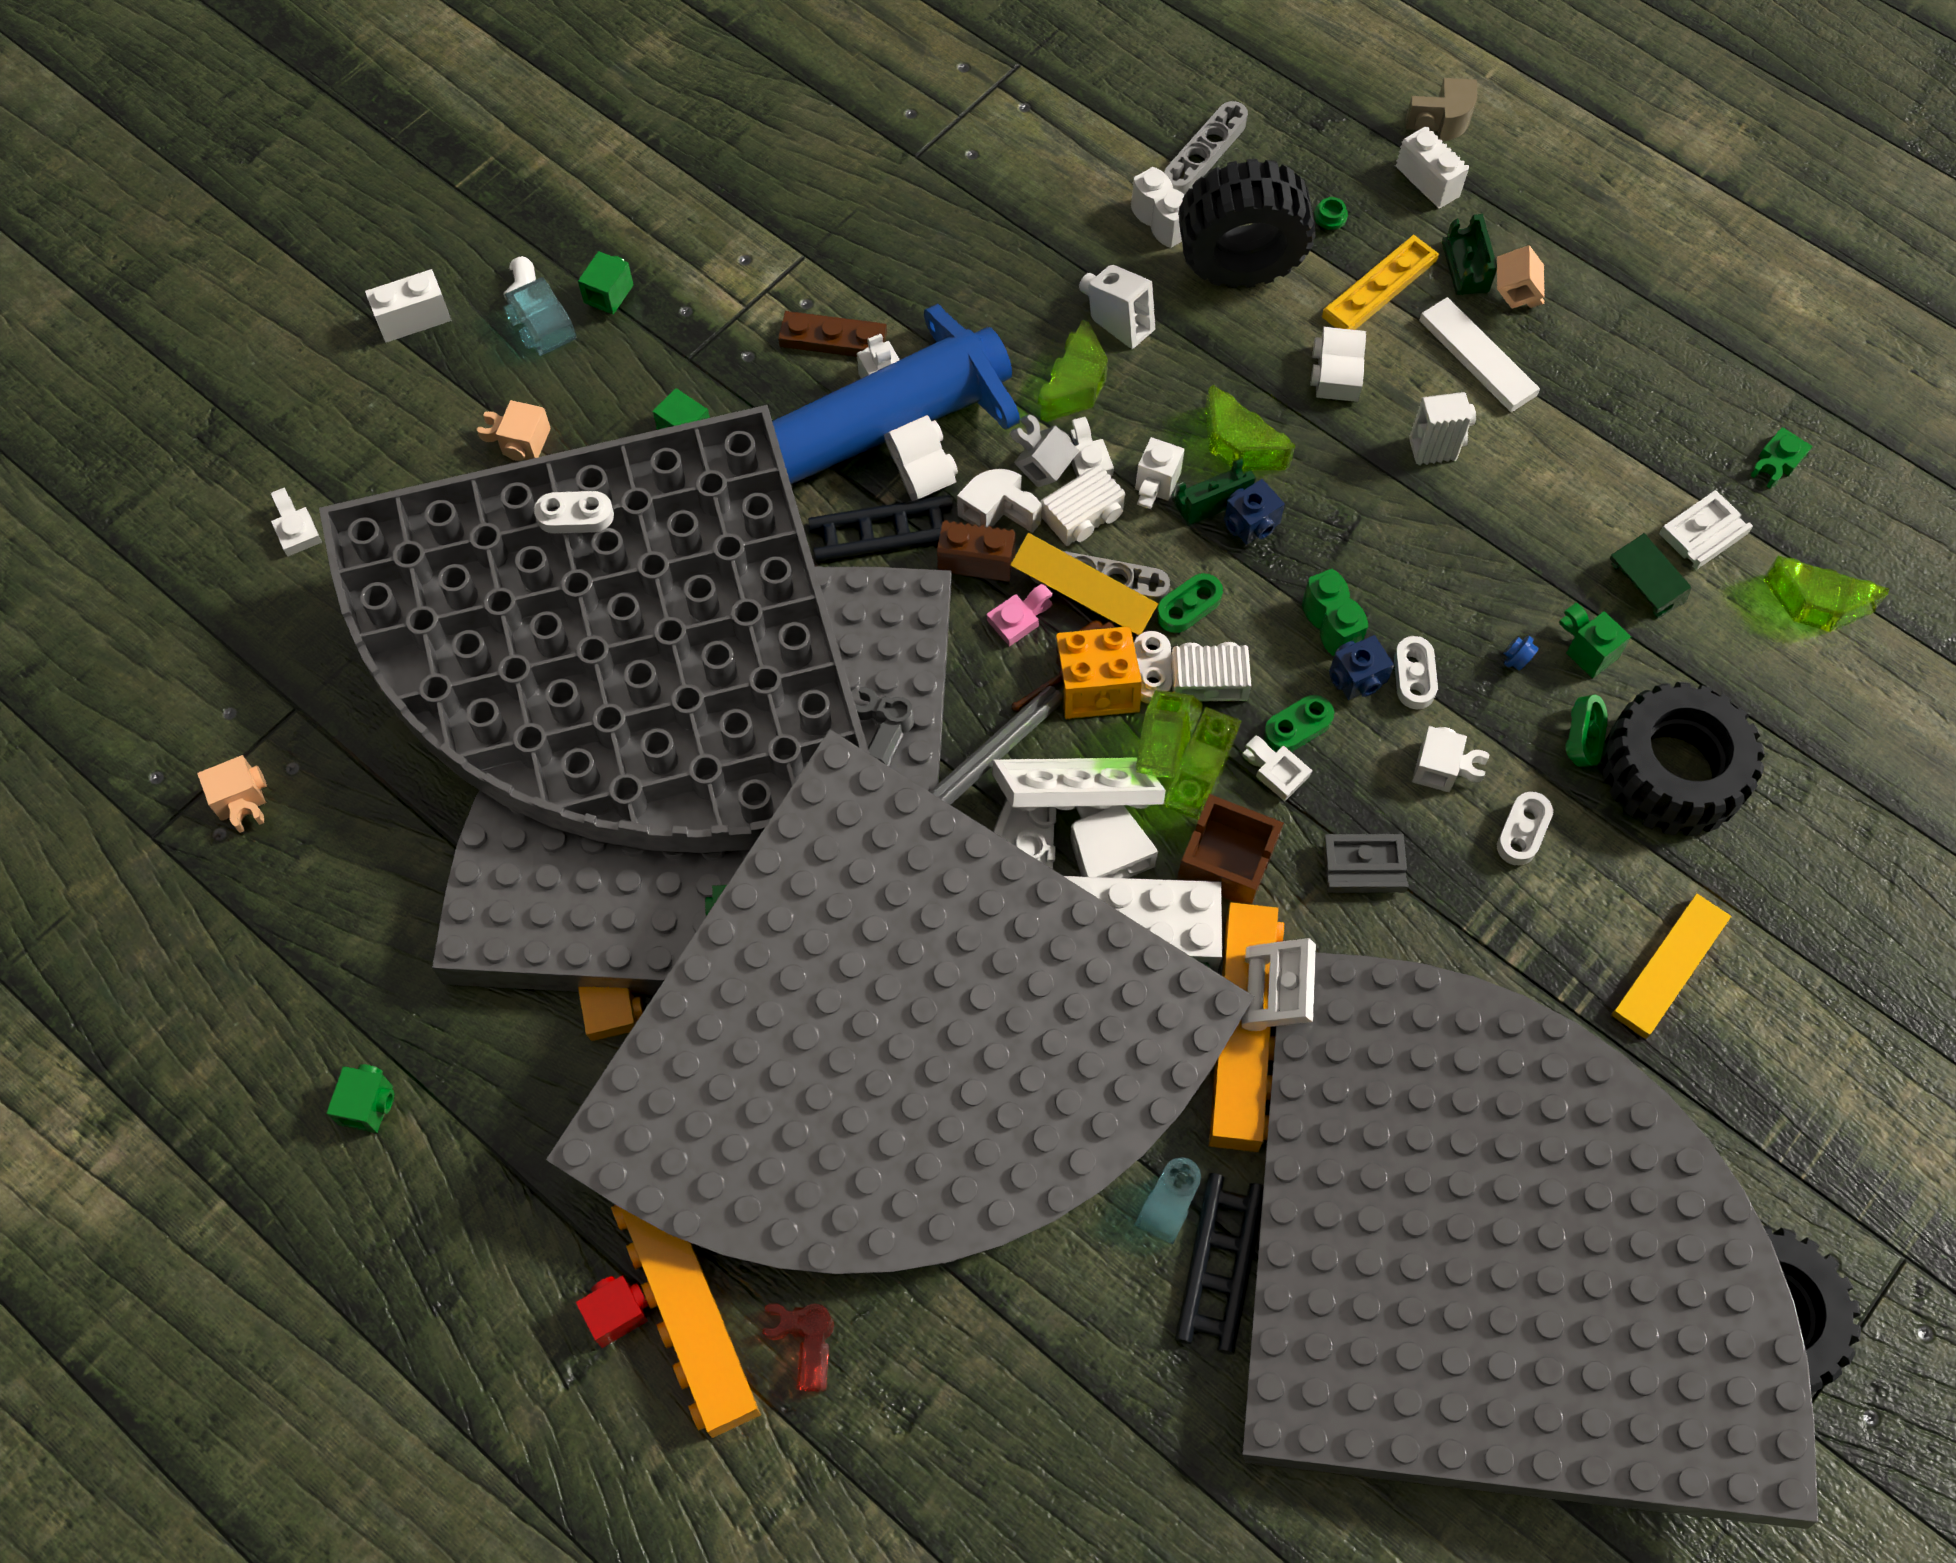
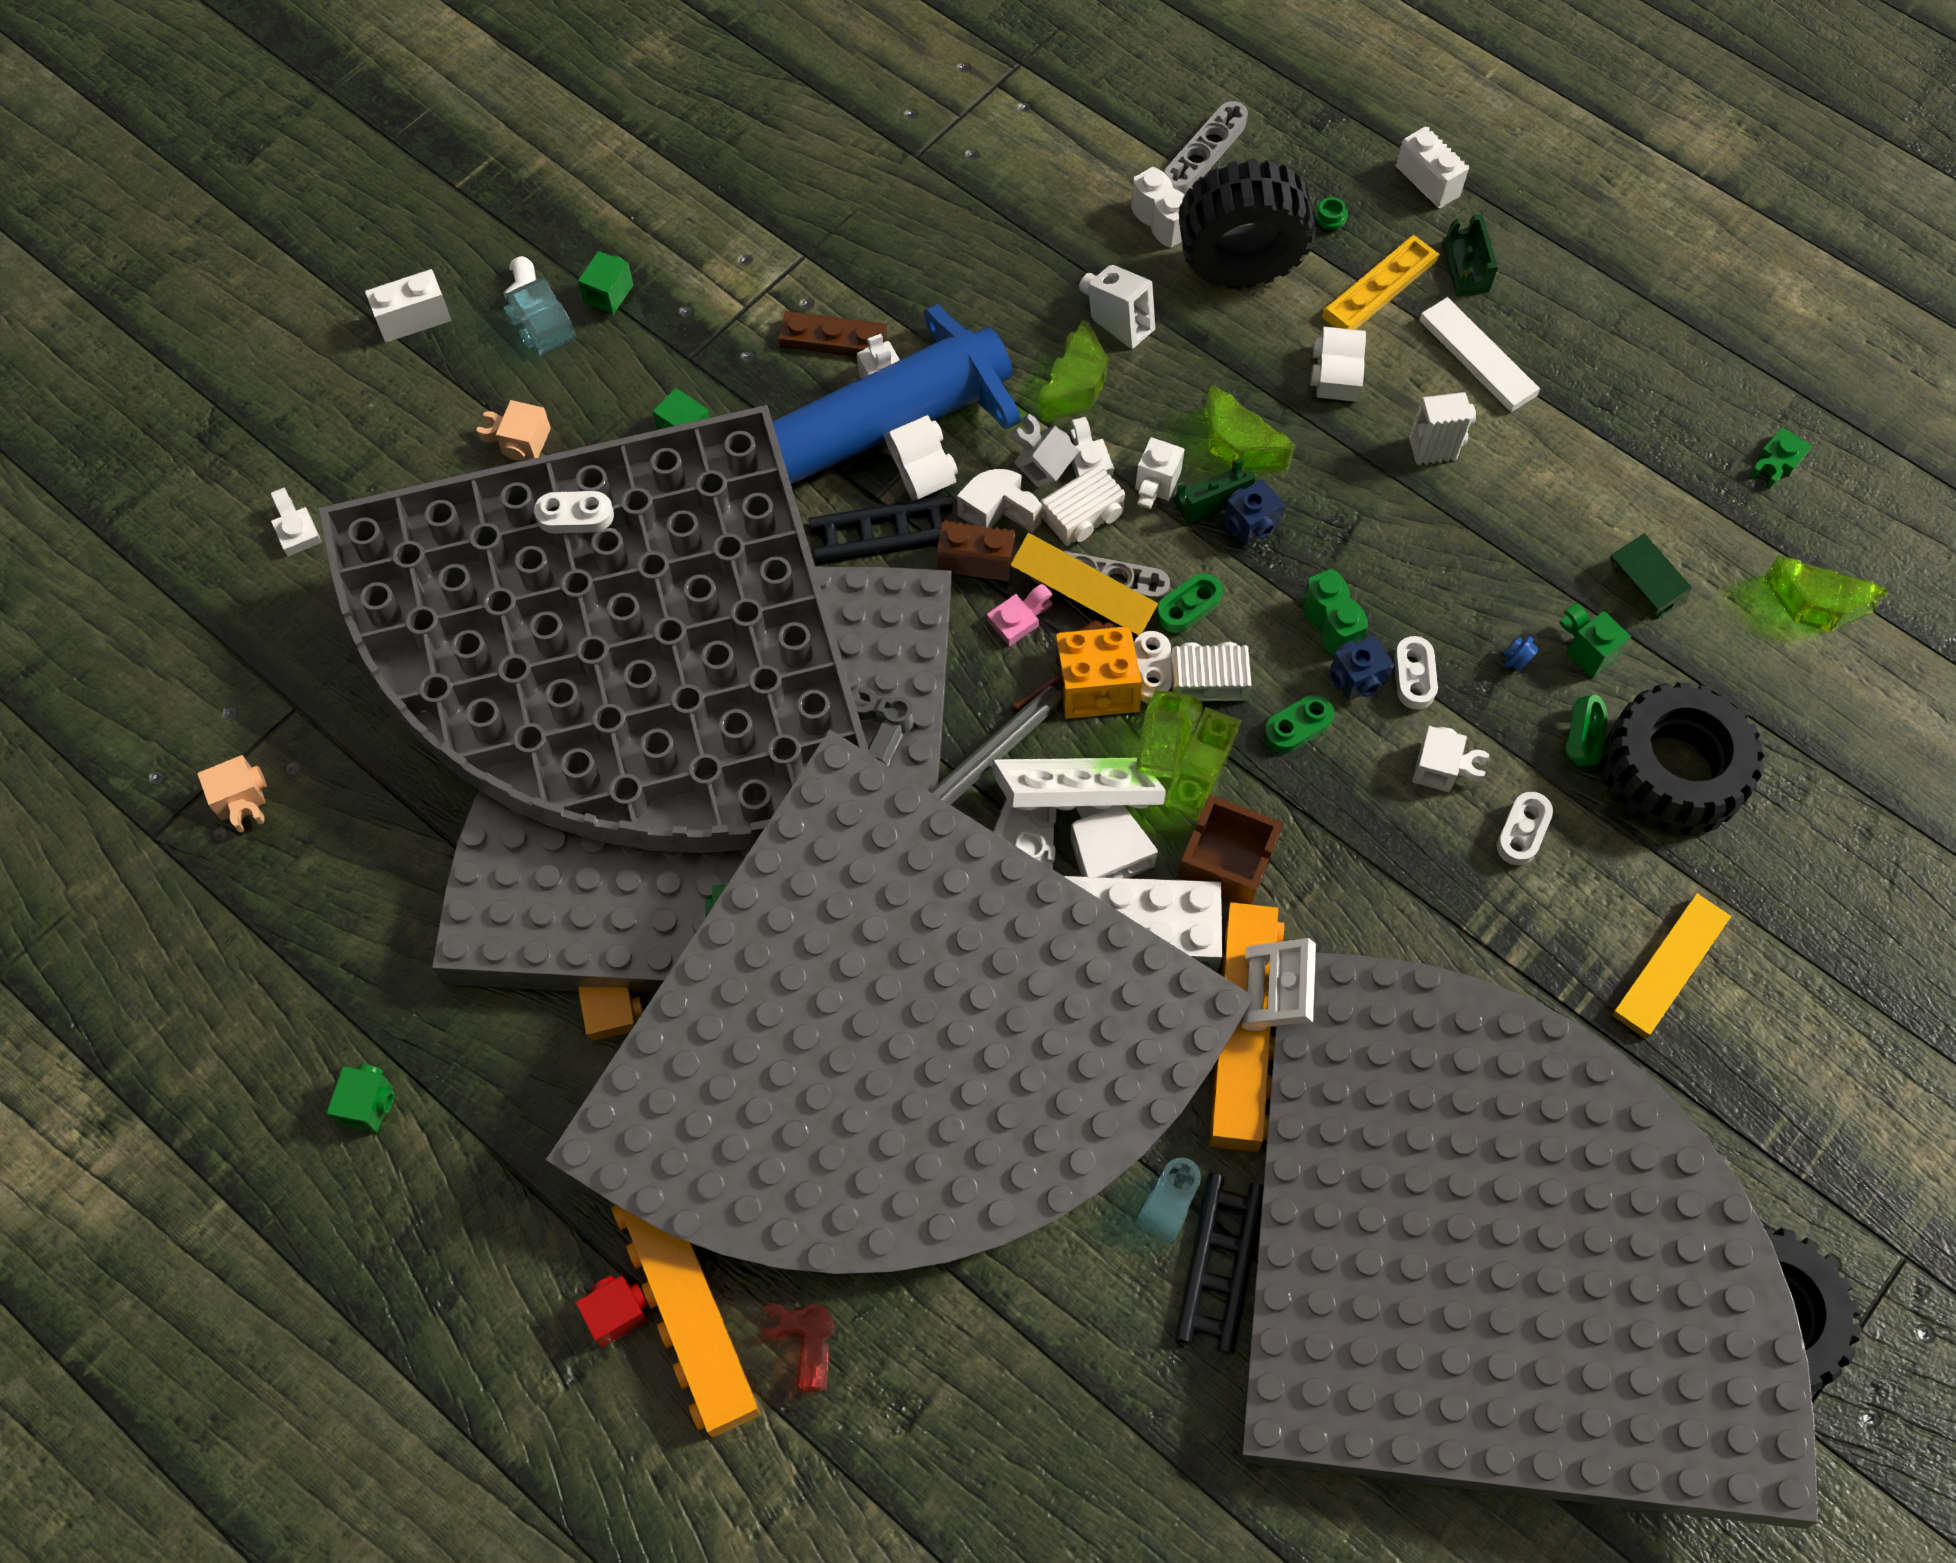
white plate [1242,735,1312,801] -> none
dark grey plate [1323,834,1409,893] -> none
dark tan brick [1405,78,1477,141] -> none
light nougat brick [1497,245,1544,309] -> none
white plate [1659,490,1753,570] -> none

